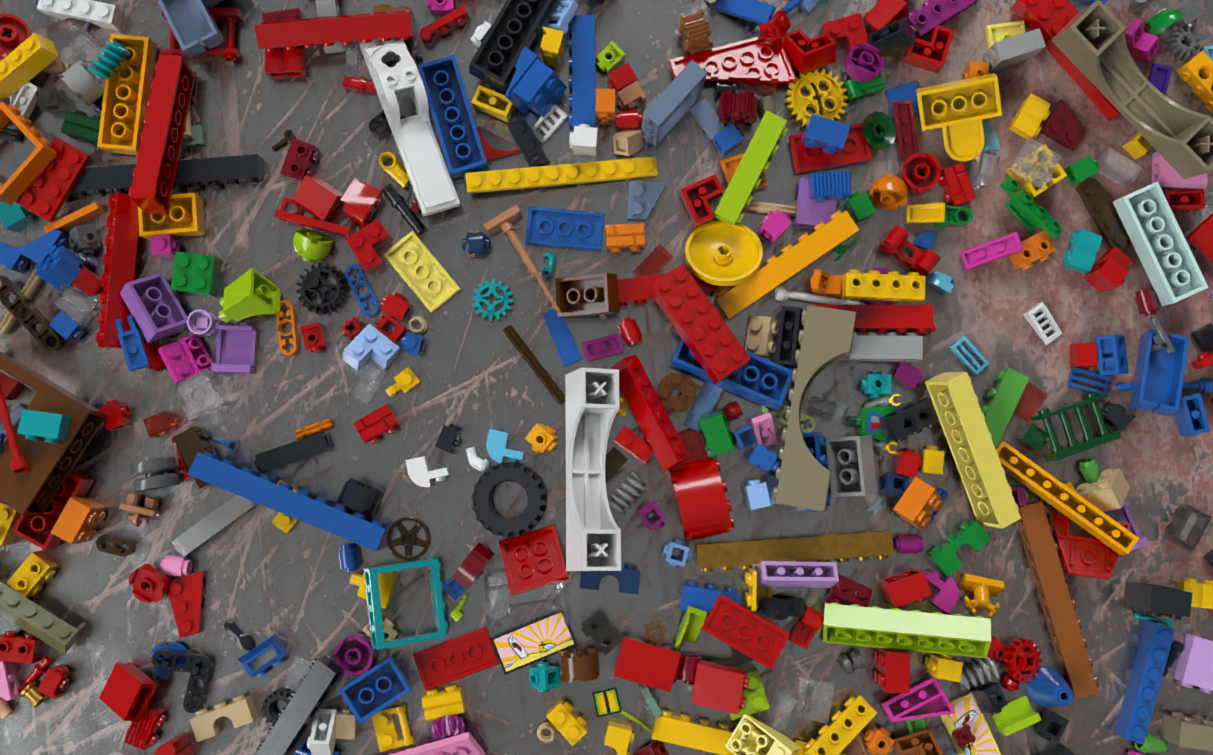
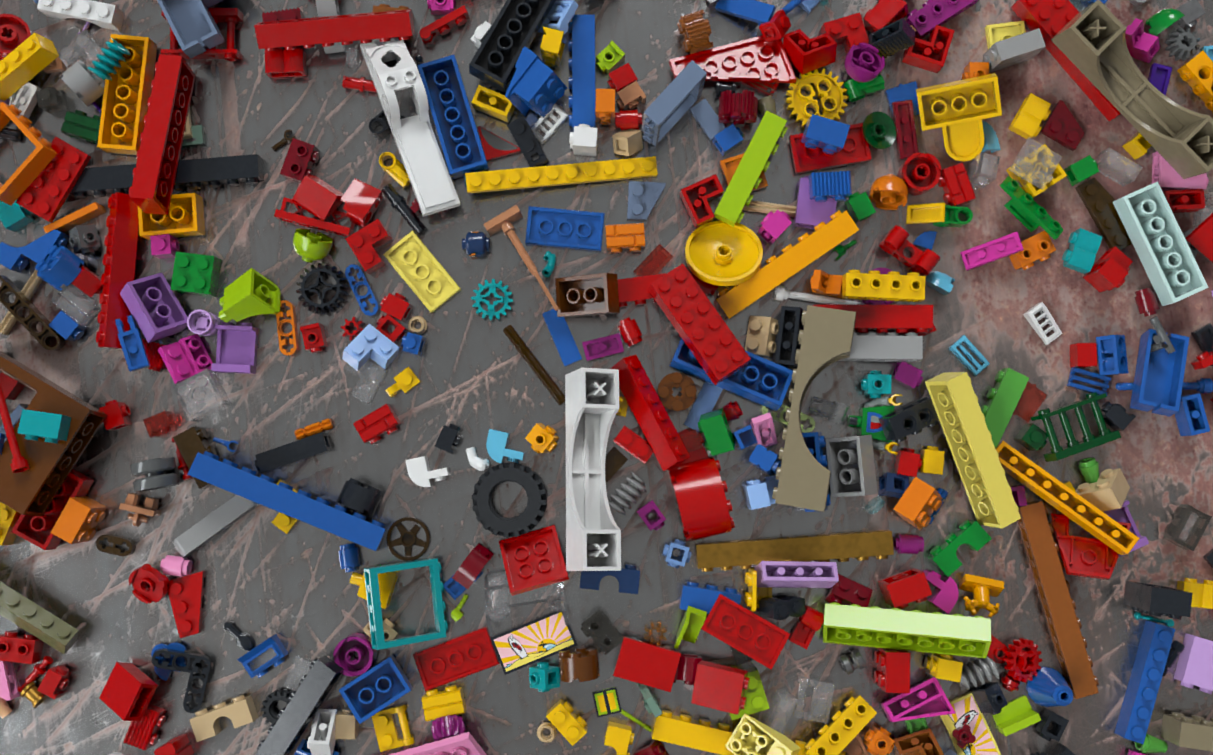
yellow brick [7,551,59,597] -> none

